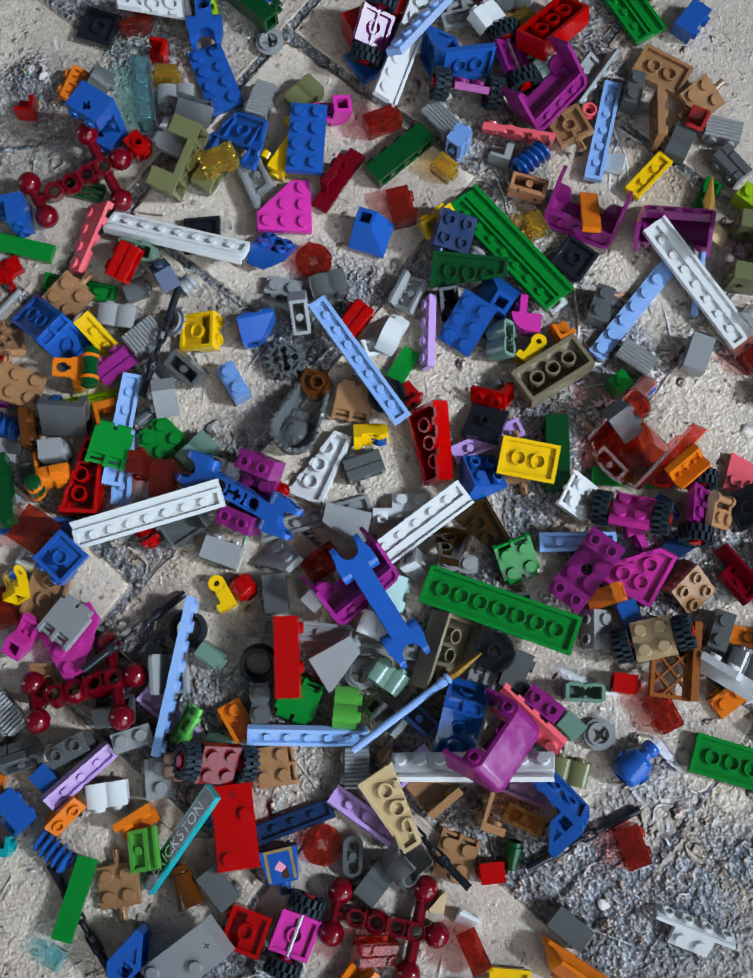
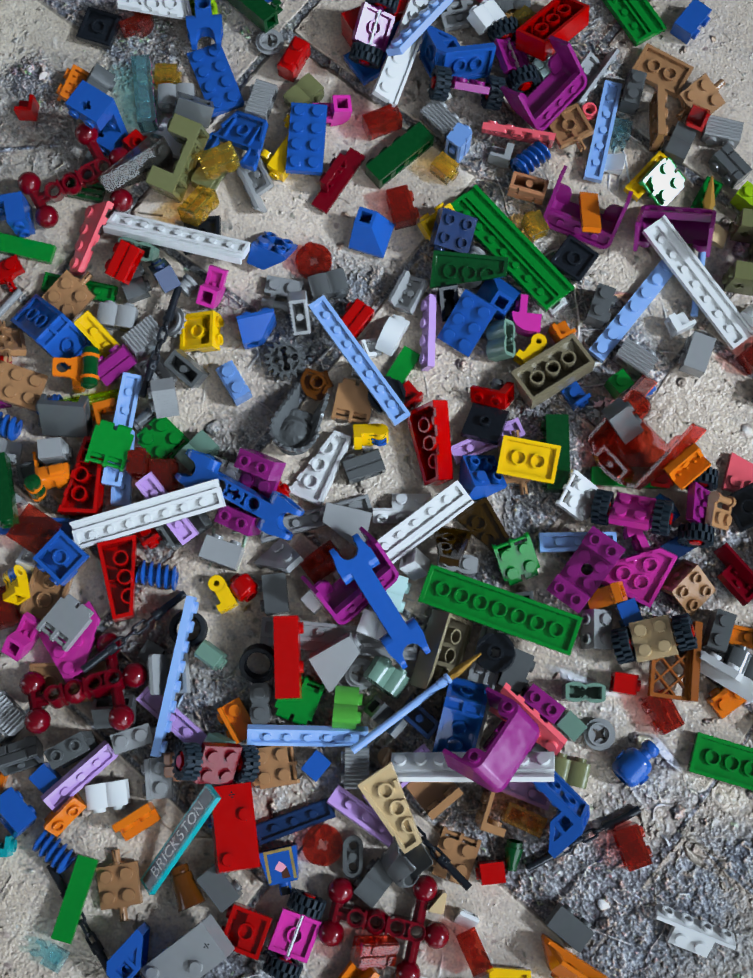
reddish brown plate [18,407,41,454] -> none
bright green plate [127,826,162,874] -> none
red panel [148,36,170,67] -> none
bright green plate [169,701,204,744] -> none
dark pink plate [256,180,312,235] -> none
none -> clear smoke wedge [97,133,173,193]
none -> red wedge [97,535,138,622]
none -> lavender plate [135,471,199,545]
none -> blue piece [135,560,179,591]
none -> clear yellow brick [177,185,219,227]
none -> dark pink brick [196,264,229,309]
none -> red brick [277,36,311,83]
none -> blue panel [301,750,332,782]
none -> blue bracket [560,381,591,411]
none -> clear light blue plate [611,118,633,152]
none -> plate [638,157,686,206]
none -> white panel [664,312,697,337]

